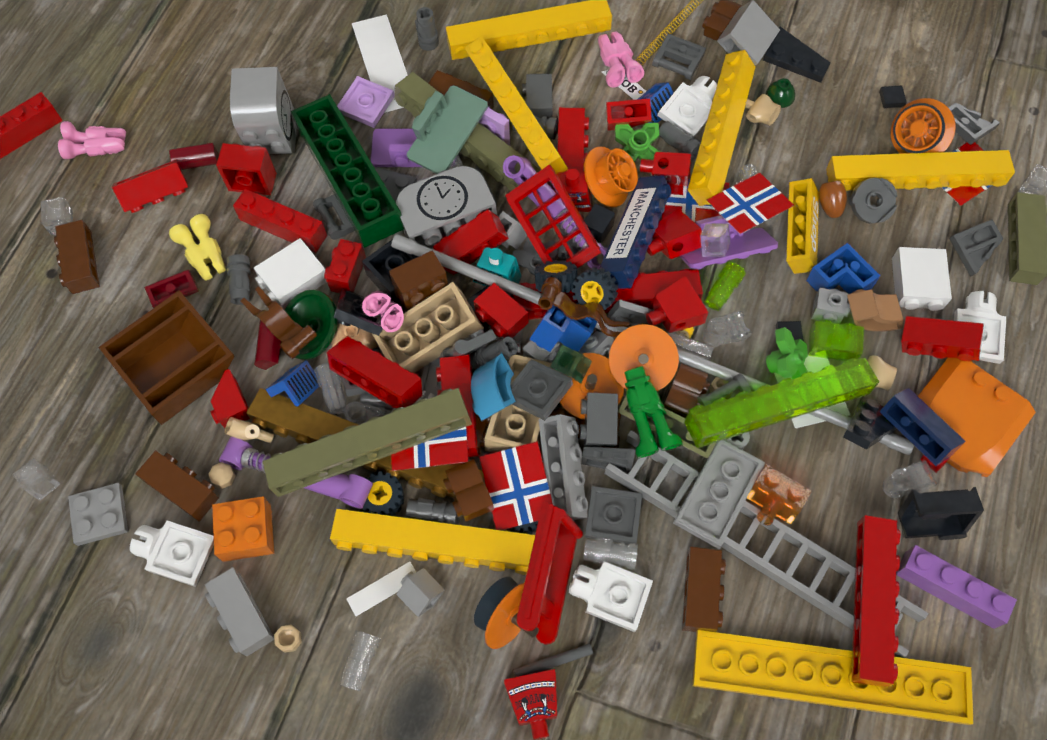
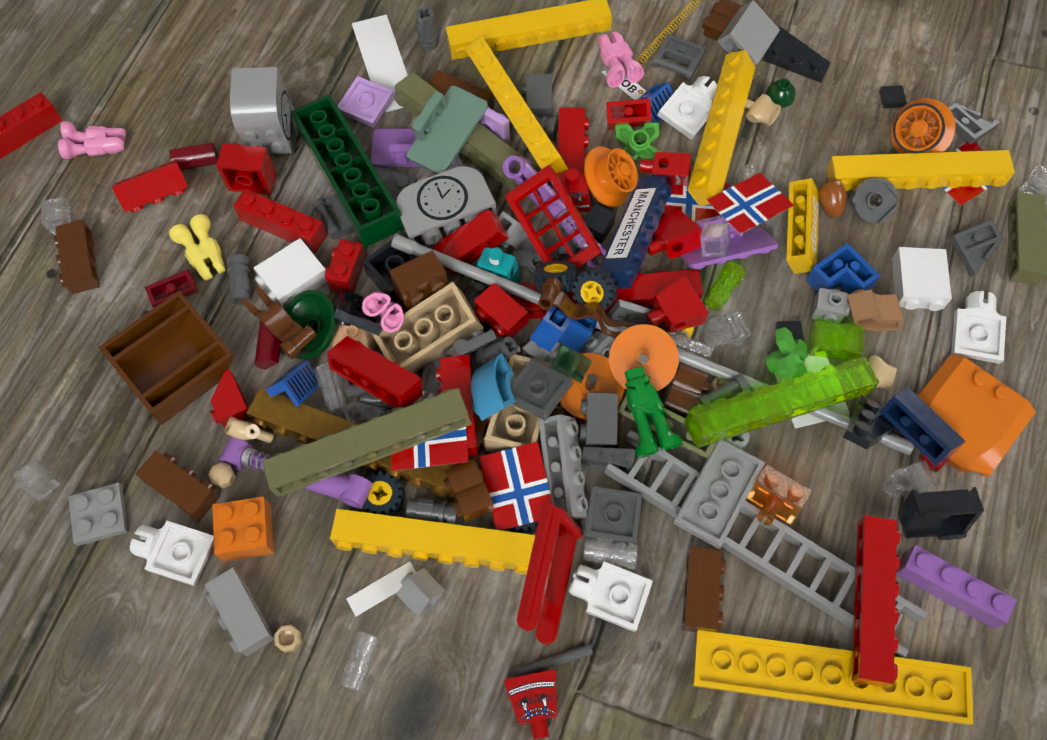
piece [474,577,539,649] -> none
dark grey axle [659,121,701,161] -> none
red brick [901,316,984,361] -> none

